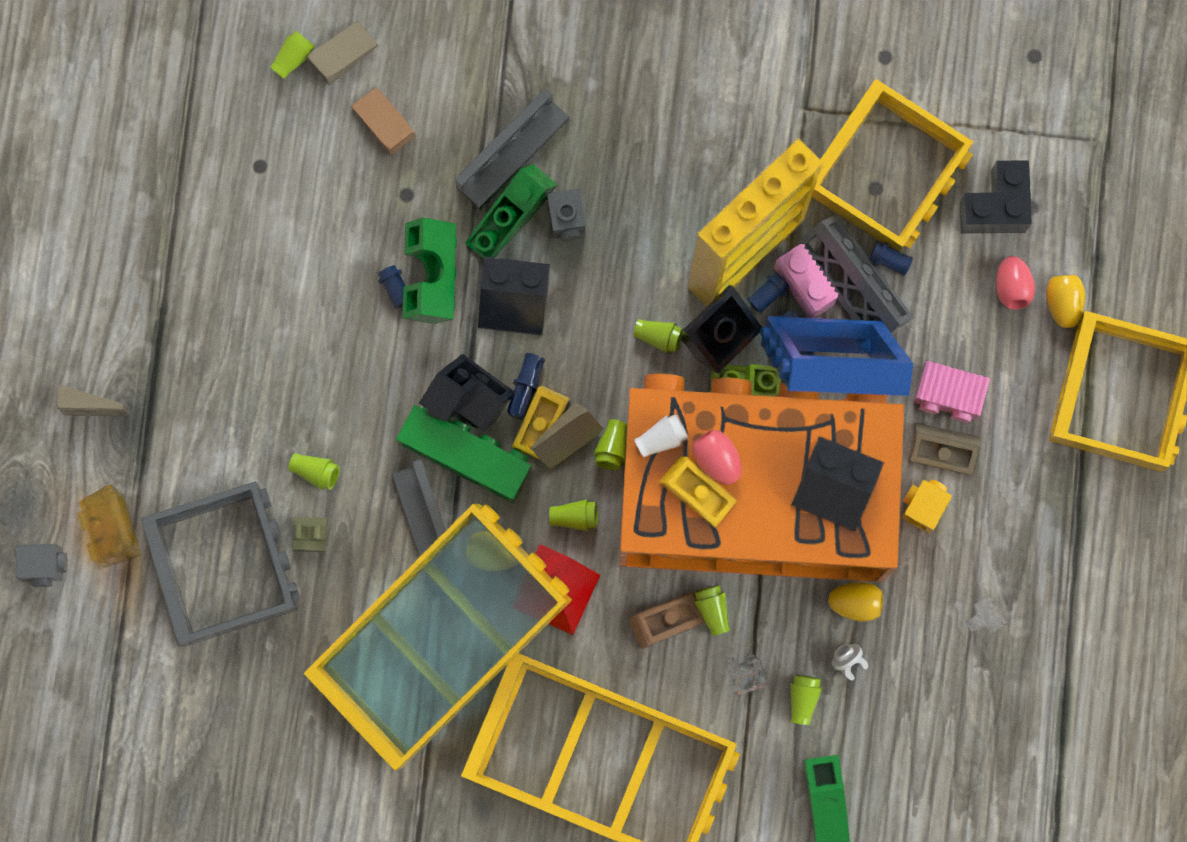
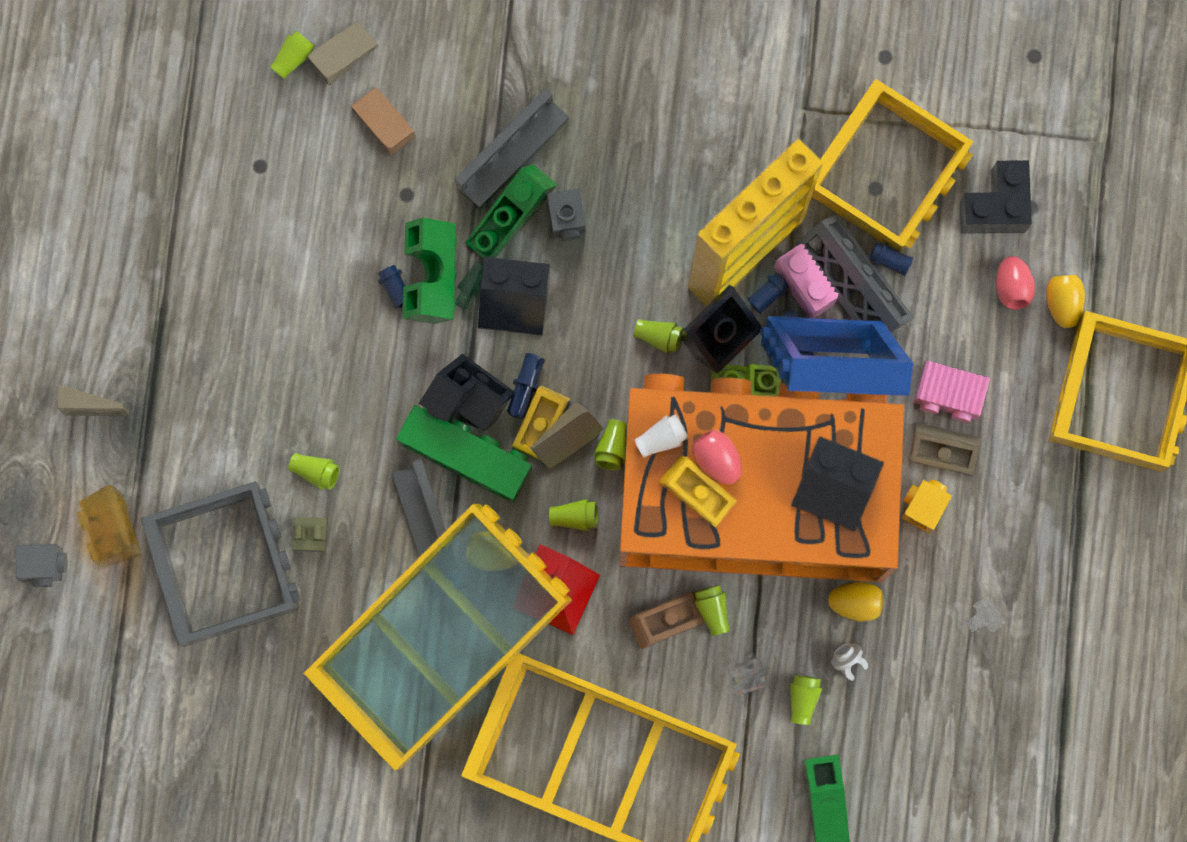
none -> clear green bar [455,261,484,309]

